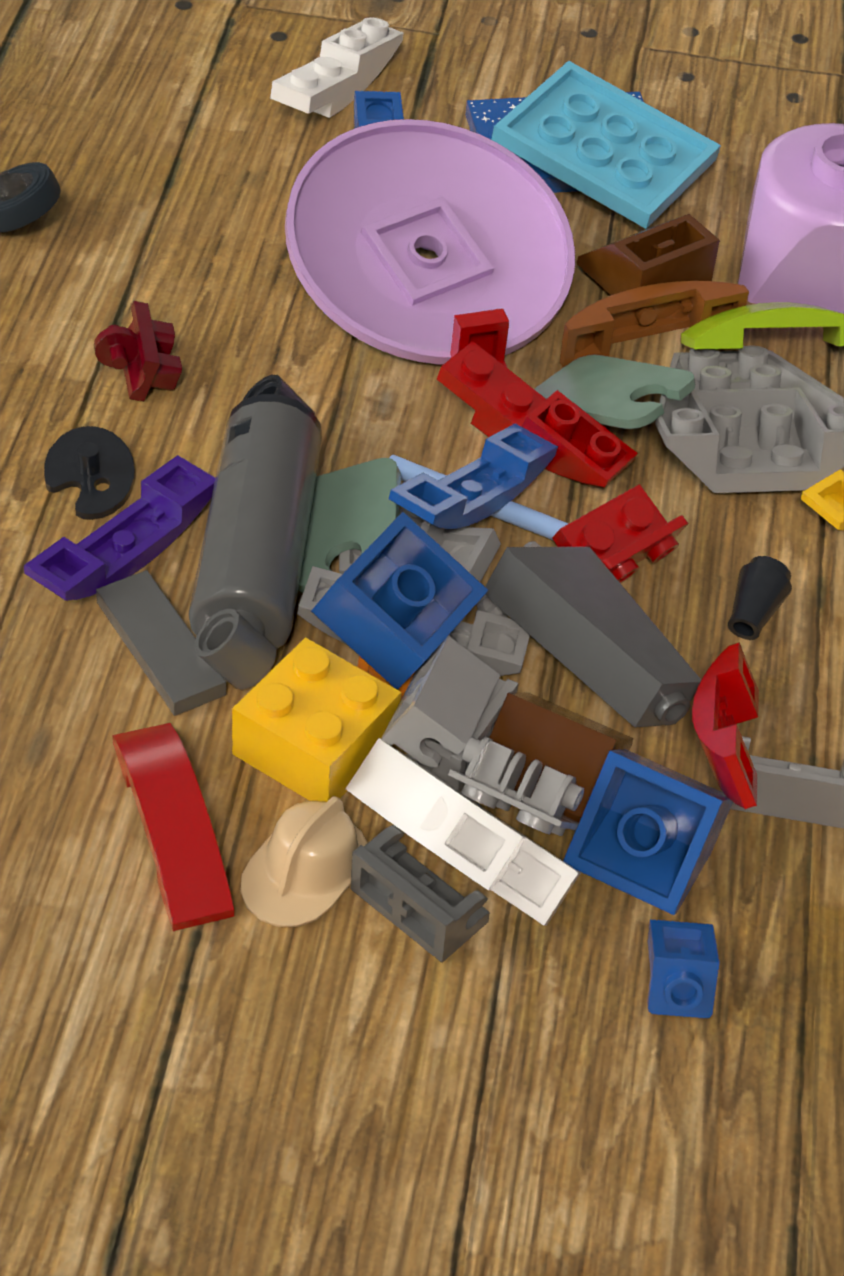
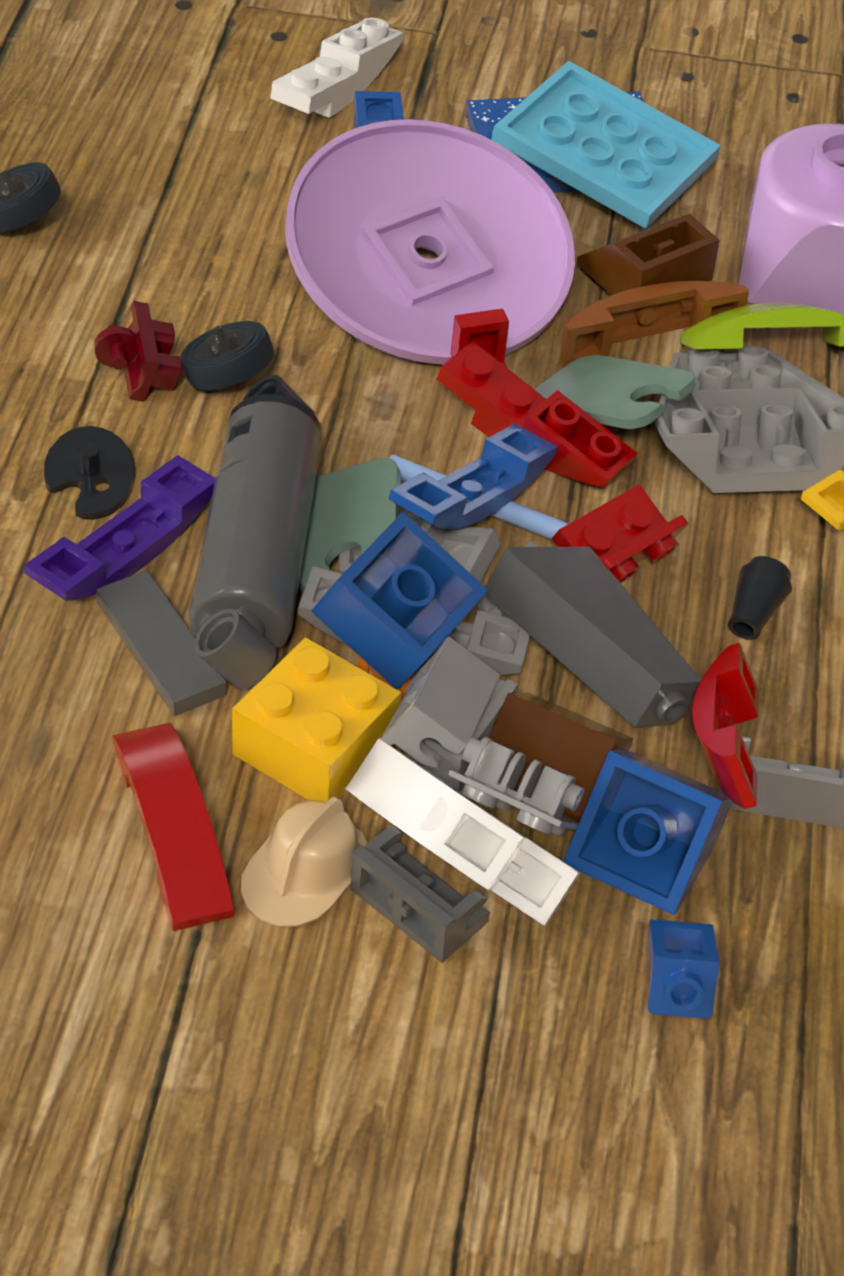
none -> black wheel [180,321,274,390]

